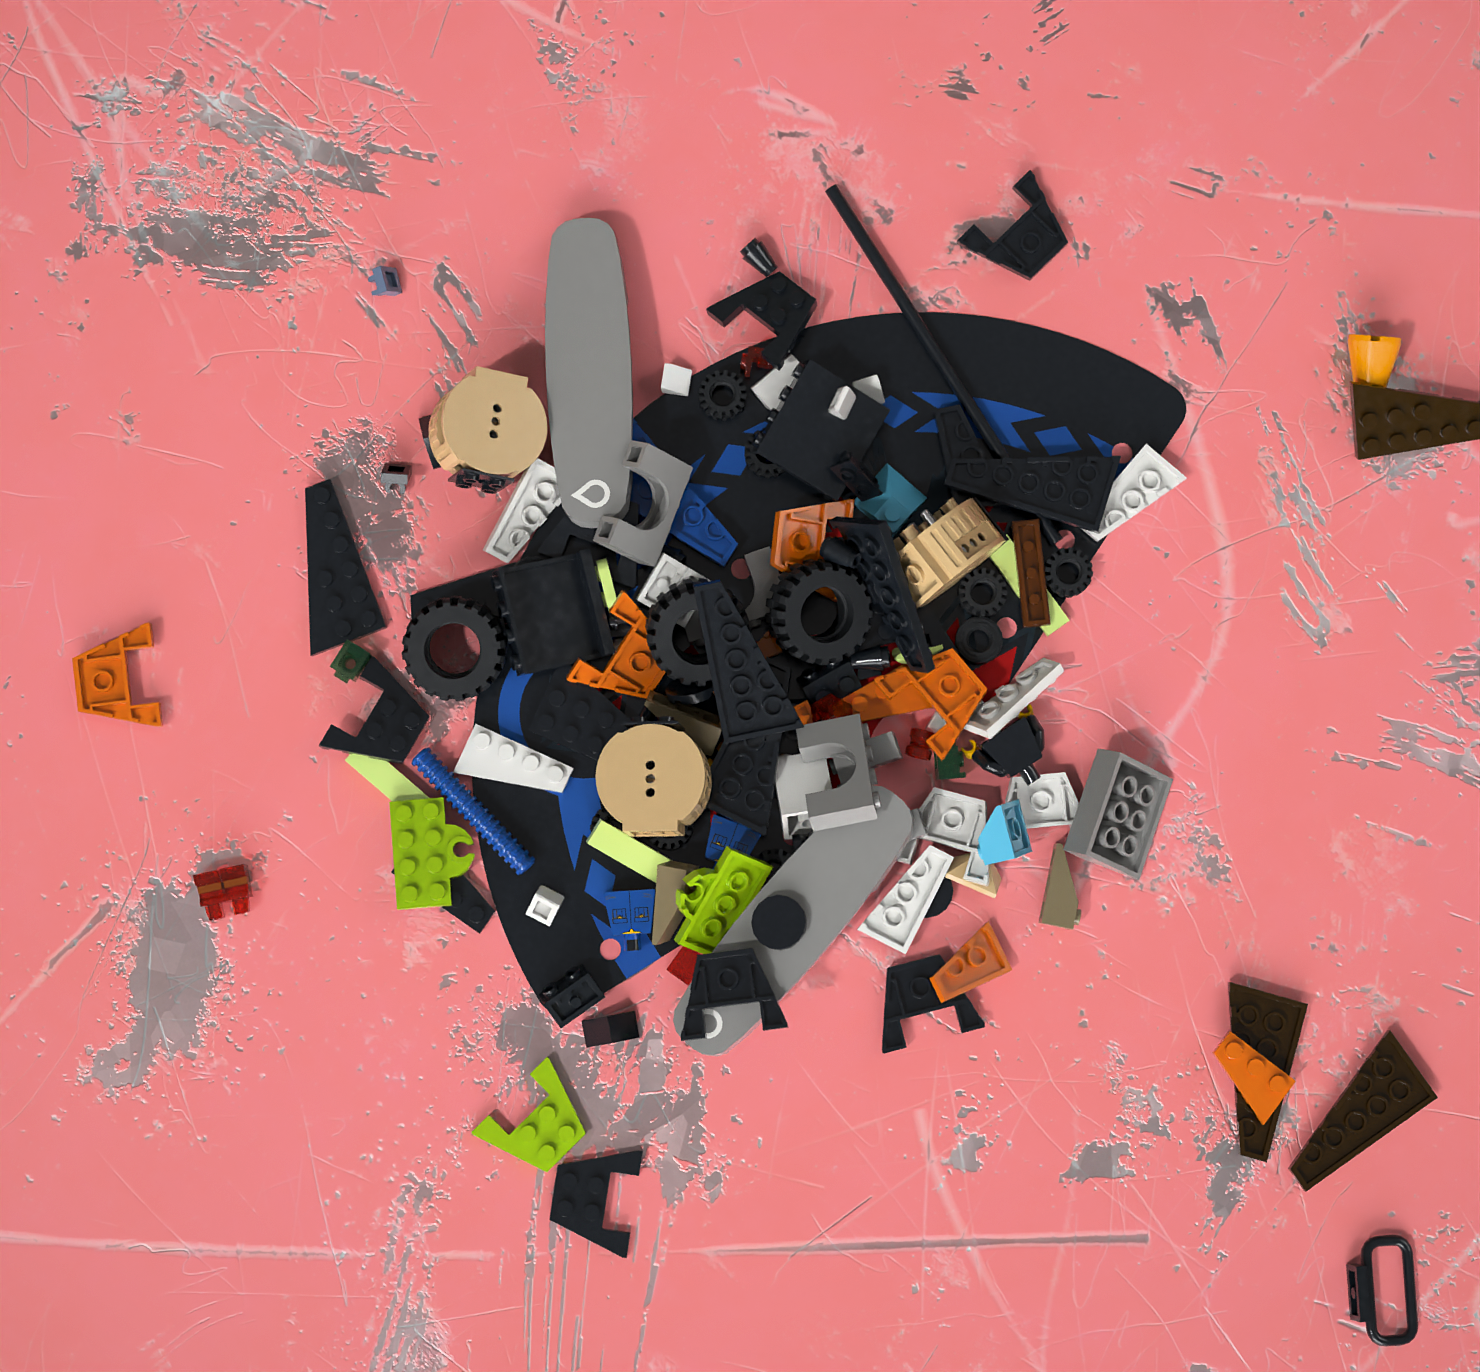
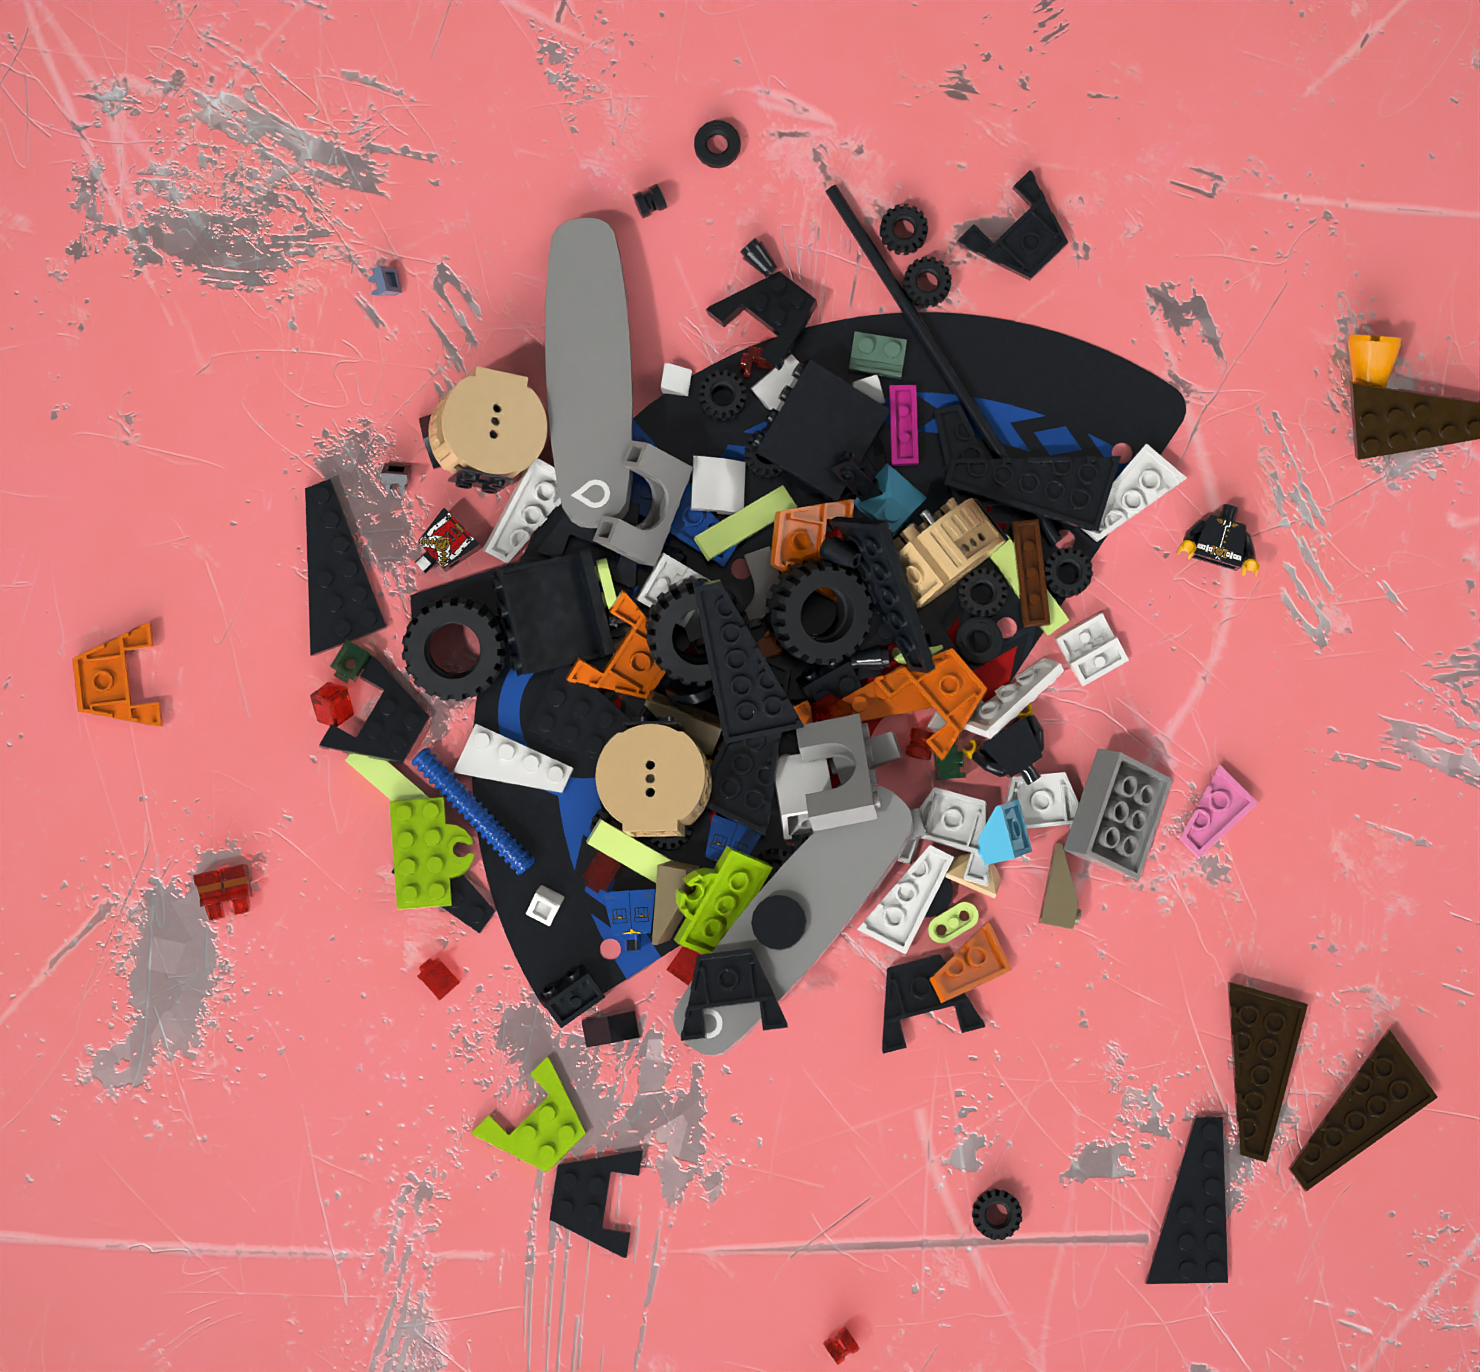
white slope [828,386,856,420] -> none
orange wing [1212,1031,1296,1125] -> none
black bar [1346,1235,1418,1347] -> none
none -> clear red panel [310,682,354,727]
none -> torso [415,508,481,574]
none -> clear red bracket [417,958,461,1001]
none -> clear red brick [582,850,623,893]
none -> black wheel [632,184,667,219]
none -> white slope [691,456,745,515]
none -> black tyre [694,120,741,168]
none -> yellowish green tile [694,485,797,561]
none -> clear red wheel [823,1327,860,1365]
none -> sand green plate [849,332,907,379]
none -> black tyre [880,204,928,255]
none -> dark pink plate [889,385,919,466]
none -> black tyre [903,256,952,308]
none -> yellowish green plate [928,902,978,943]
none -> black tyre [972,1189,1023,1240]
none -> white slope [1054,612,1129,686]
none -> black wing [1145,1117,1228,1284]
none -> black torso [1176,504,1260,577]
none -> bright pink wing [1180,764,1258,859]

